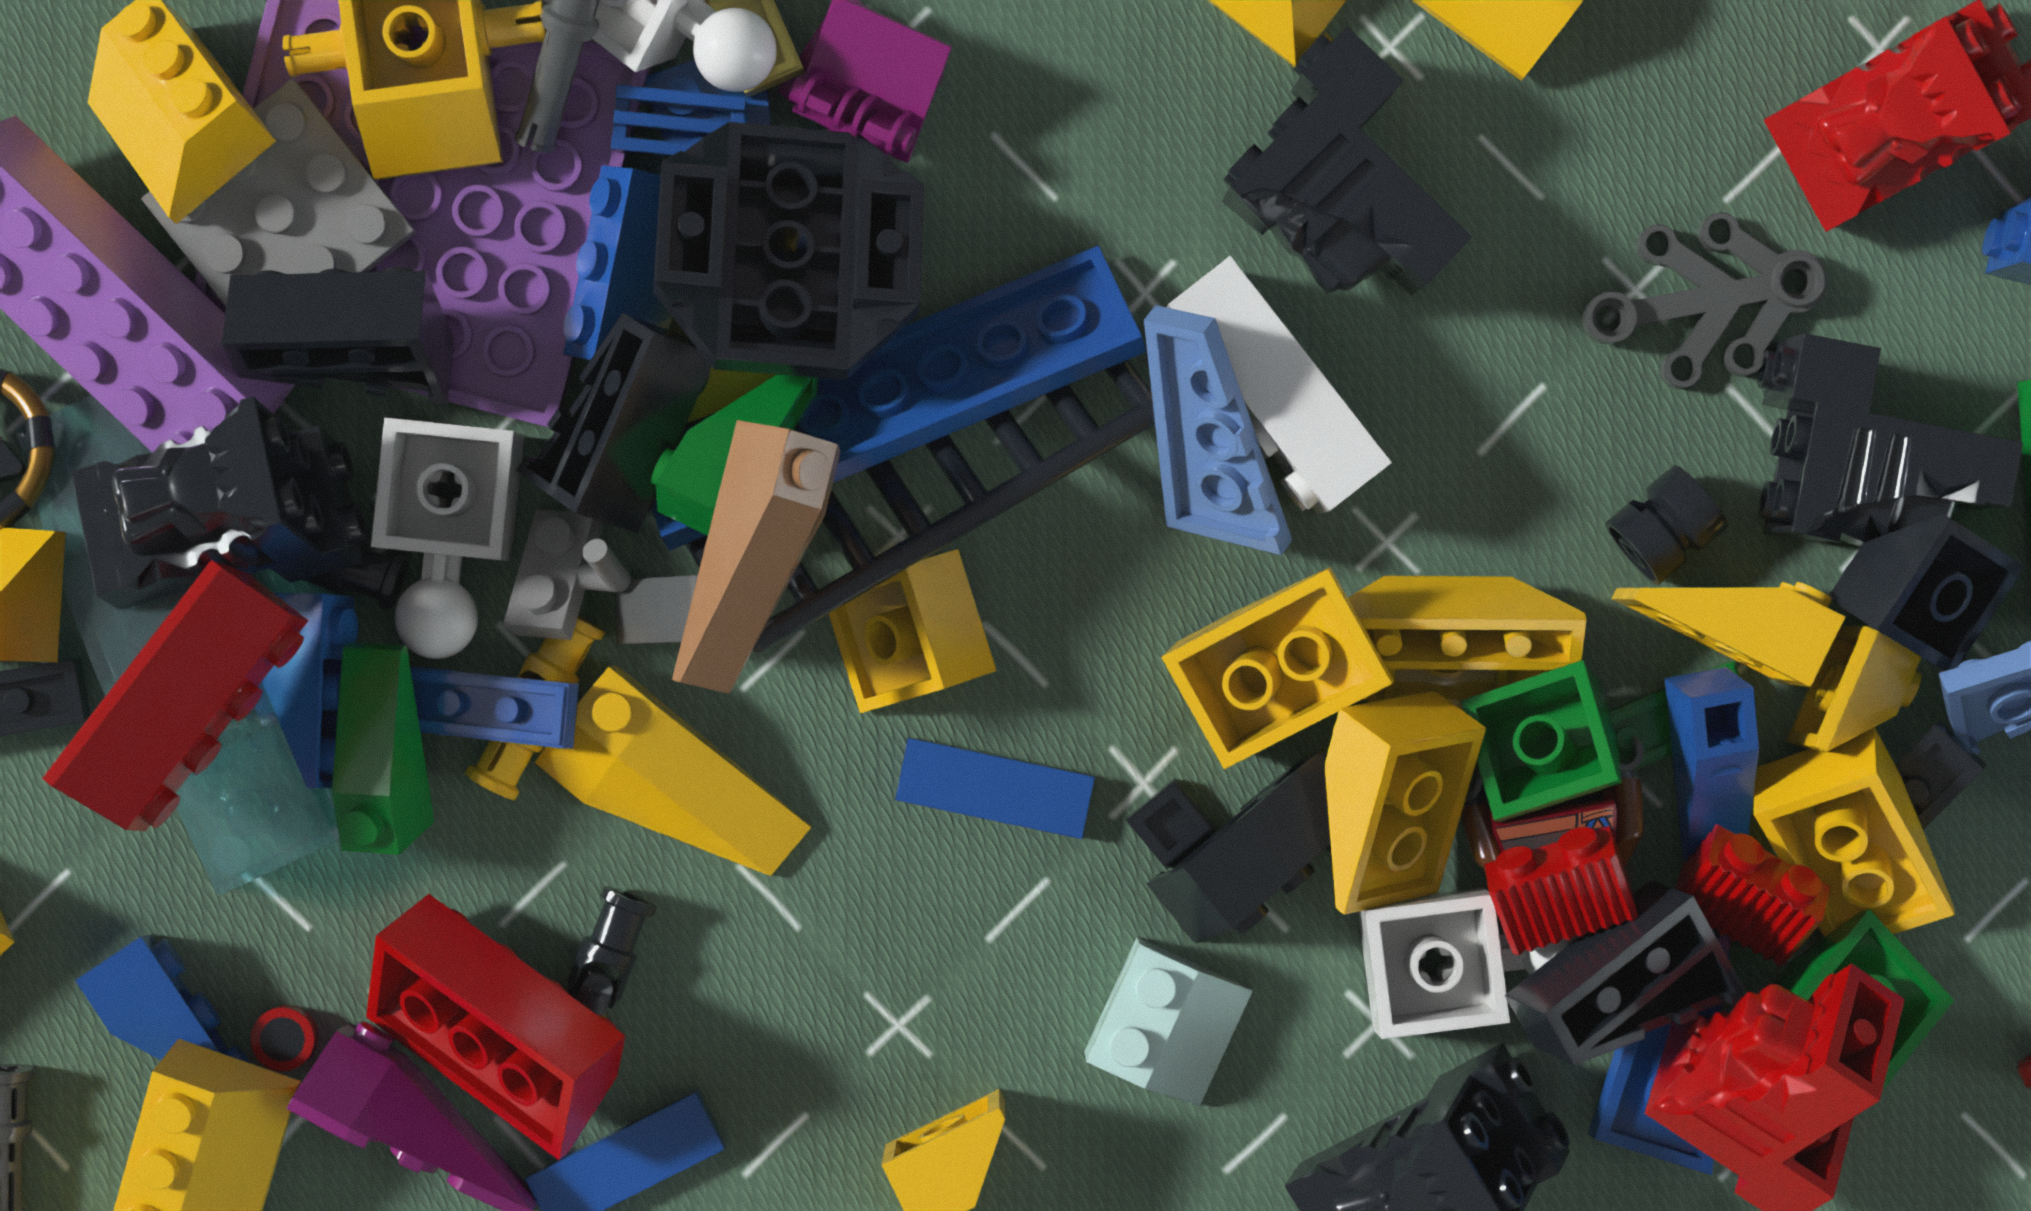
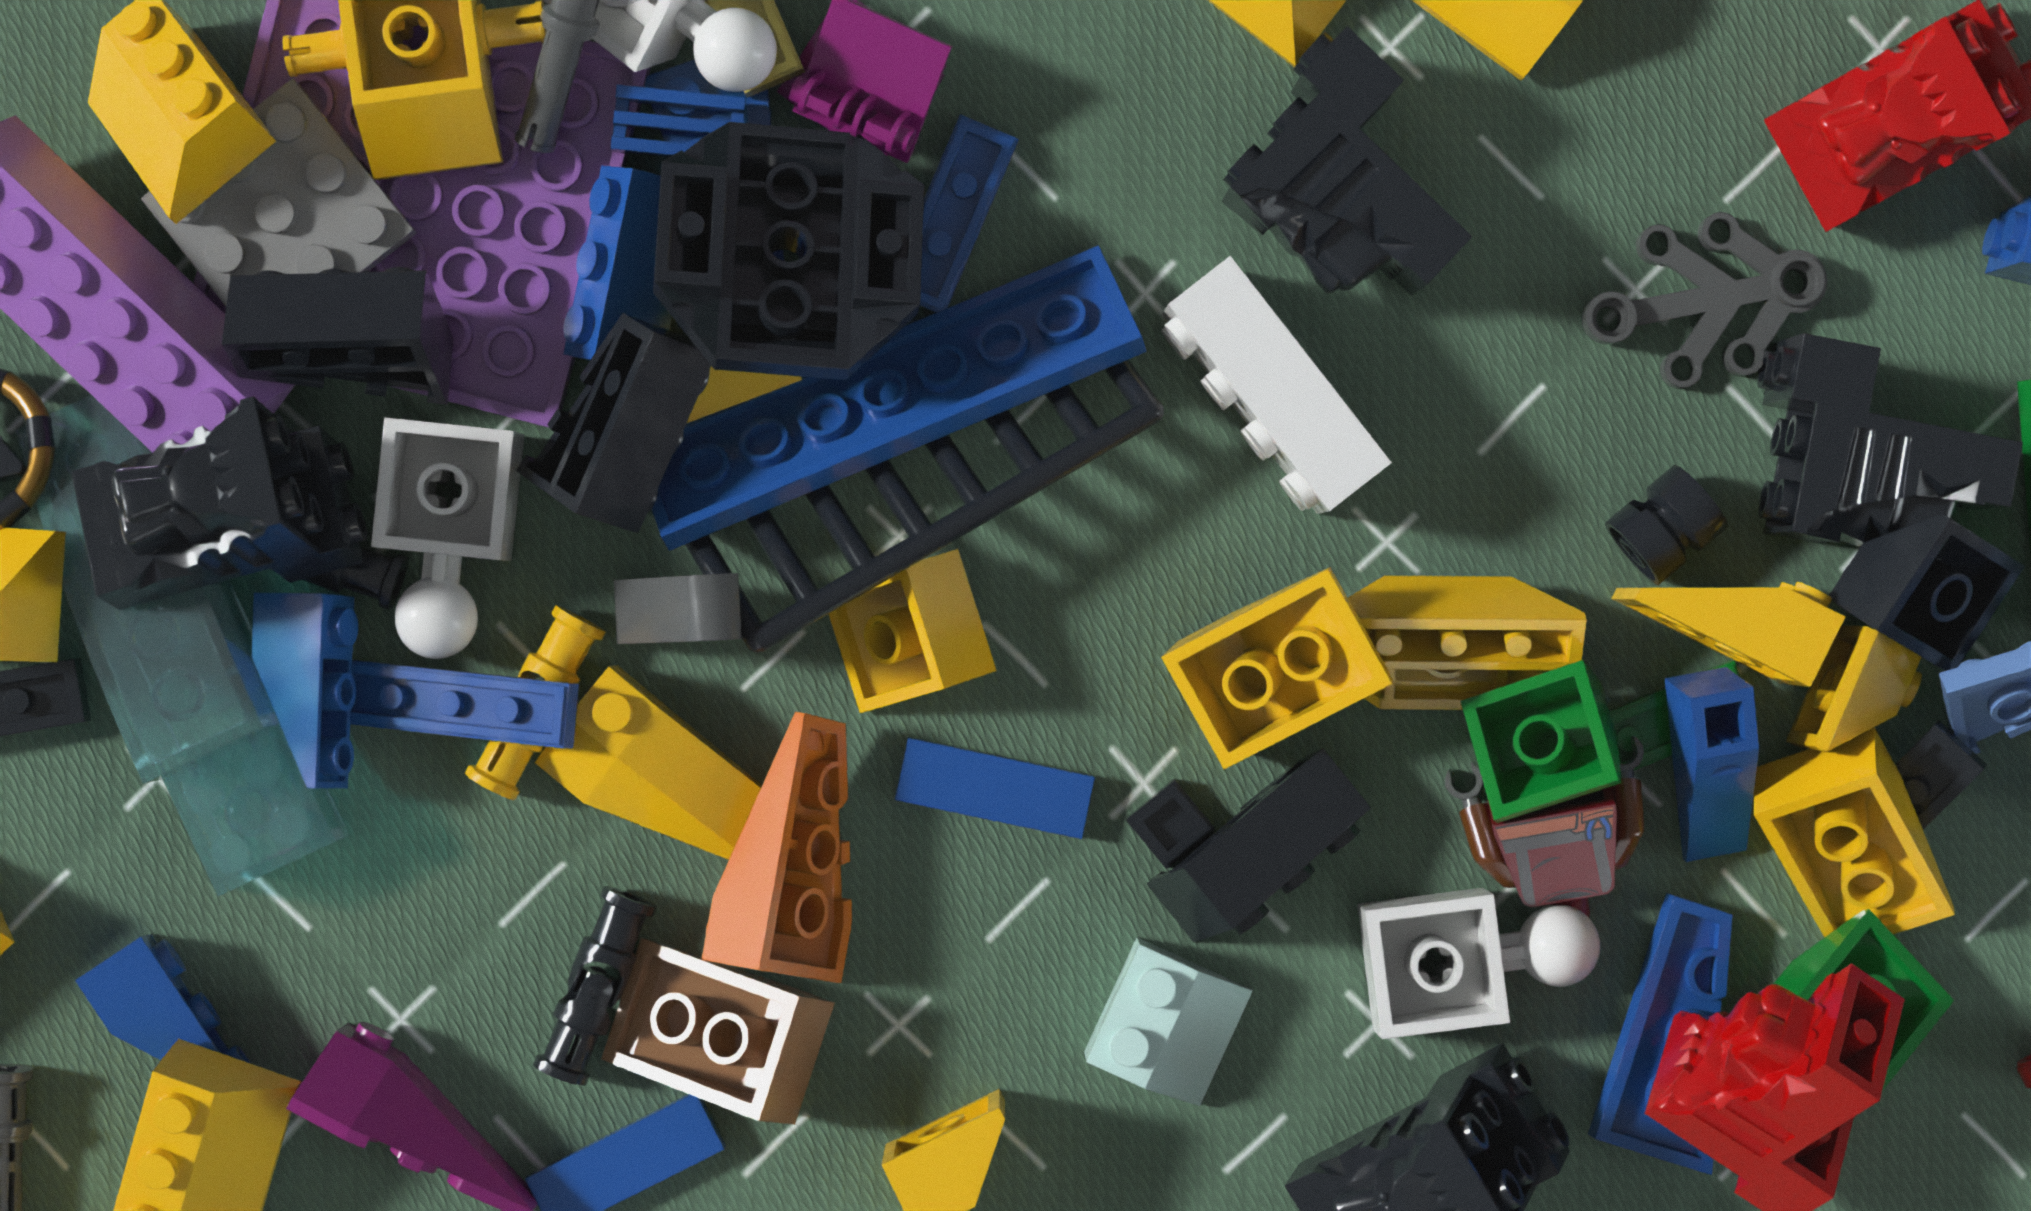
red slope [42,560,309,831] -> none
tile [250,1005,319,1071] -> none
green slope [332,643,435,855] -> none
red slope [366,894,626,1161] -> none
light grey plate [503,509,631,640] -> none
green slope [651,375,818,536] -> none
medium nougat wedge [672,420,841,694] -> none
medium blue wing [1144,305,1292,555] -> none
yellow slope [1325,691,1486,915] -> none
red brick [1484,826,1638,956] -> none
black wedge [1505,880,1747,1065] -> none
red brick [1675,824,1831,966] -> none
none -> medium nougat slope [601,938,835,1125]
none -> orange wedge [701,712,852,983]
none -> blue tile [920,114,1019,313]

